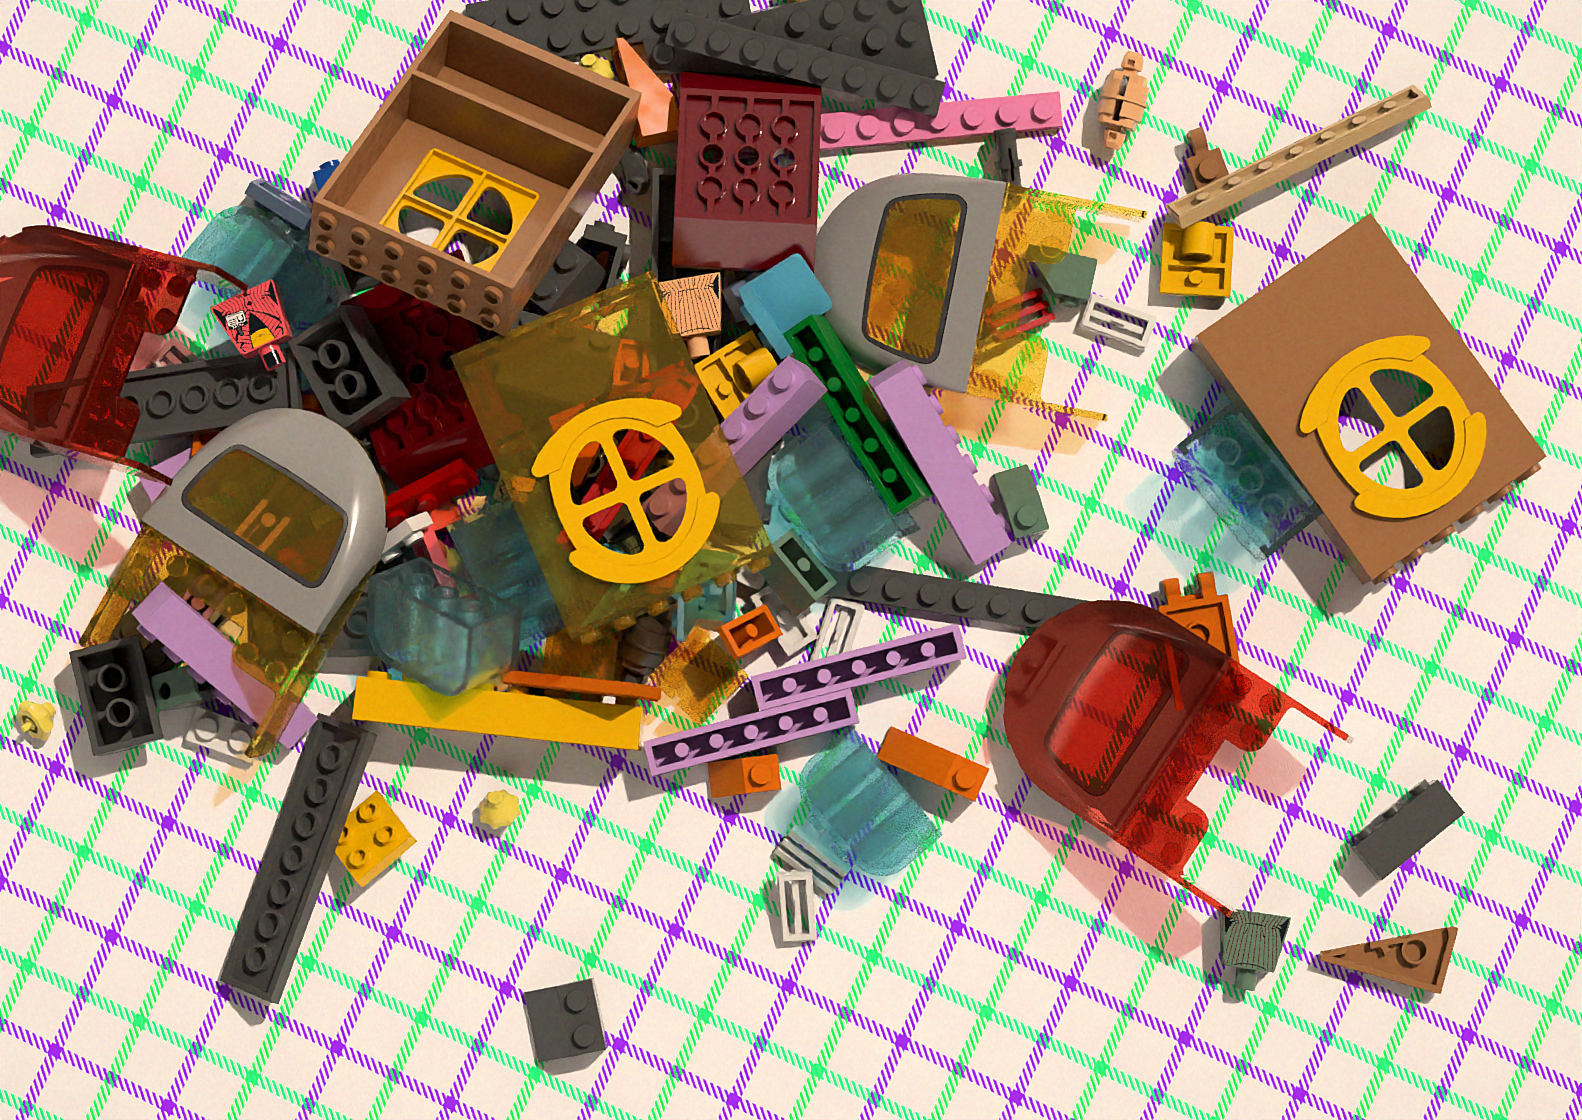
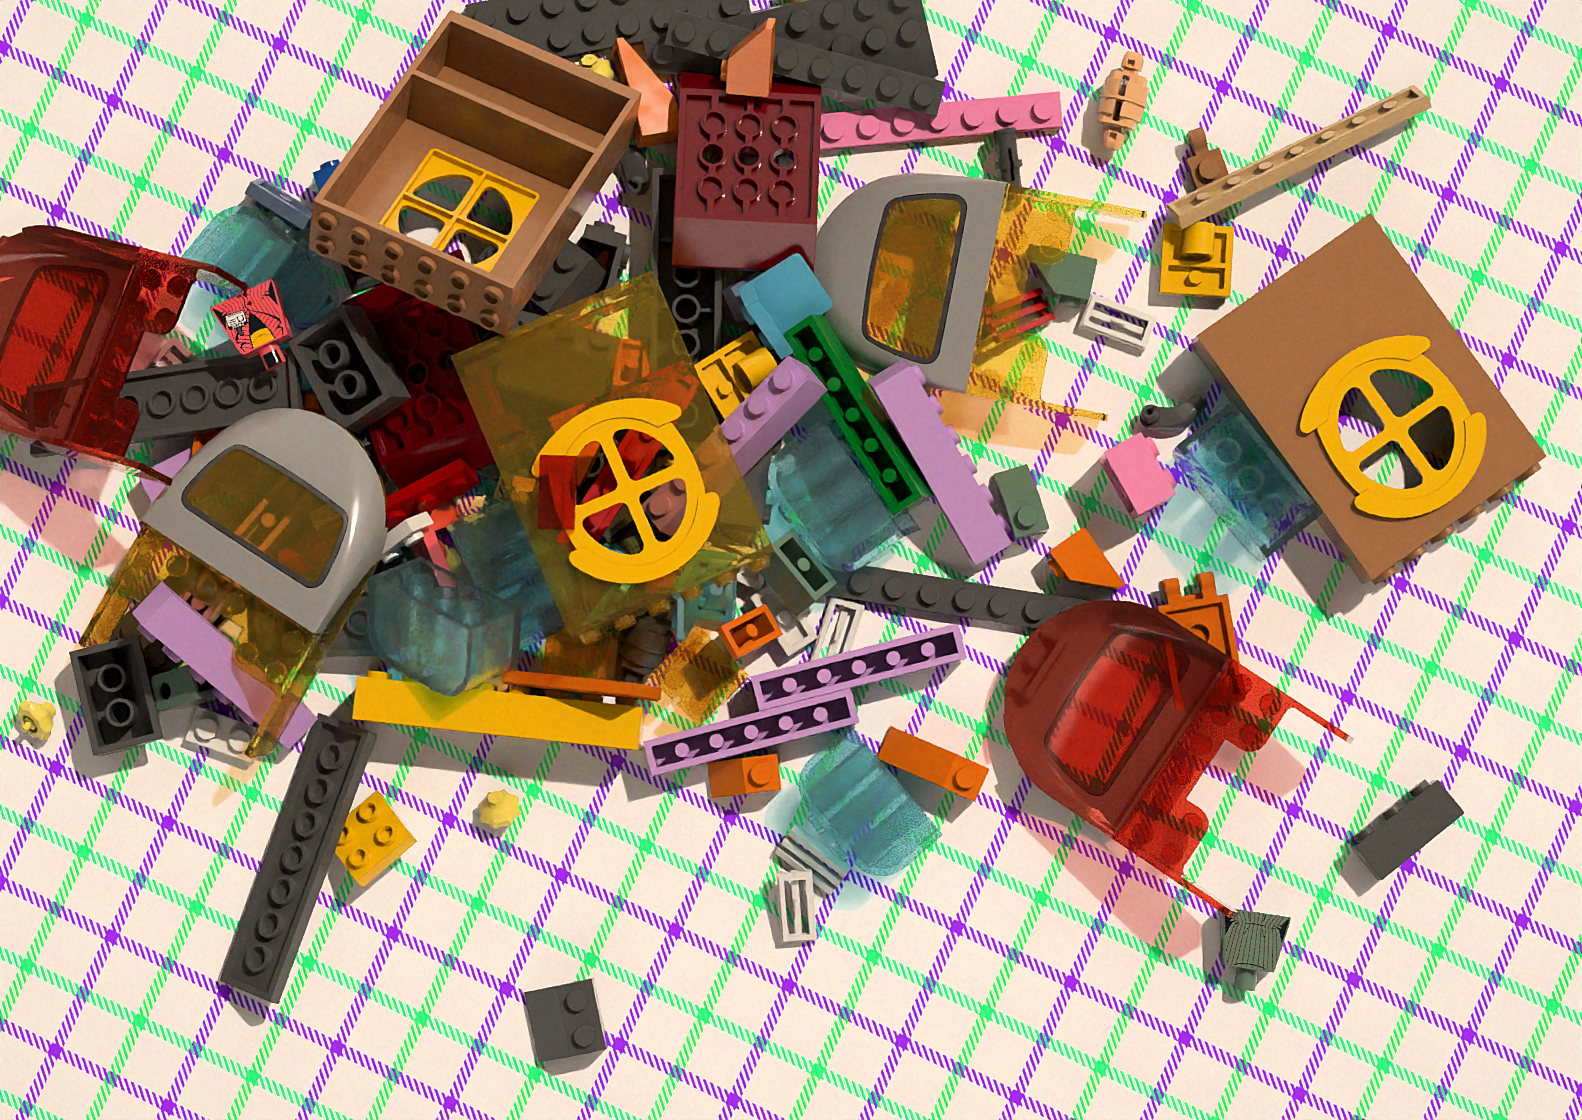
light nougat torso [653,272,721,360] -> none
medium nougat wing [1318,926,1459,994] -> none
none -> clear red tile [537,455,578,531]
none -> orange slope [720,18,776,97]
none -> orange slope [1047,527,1125,591]
none -> bright pink brick [1098,432,1177,521]
none -> dark grey arm [1140,393,1208,431]

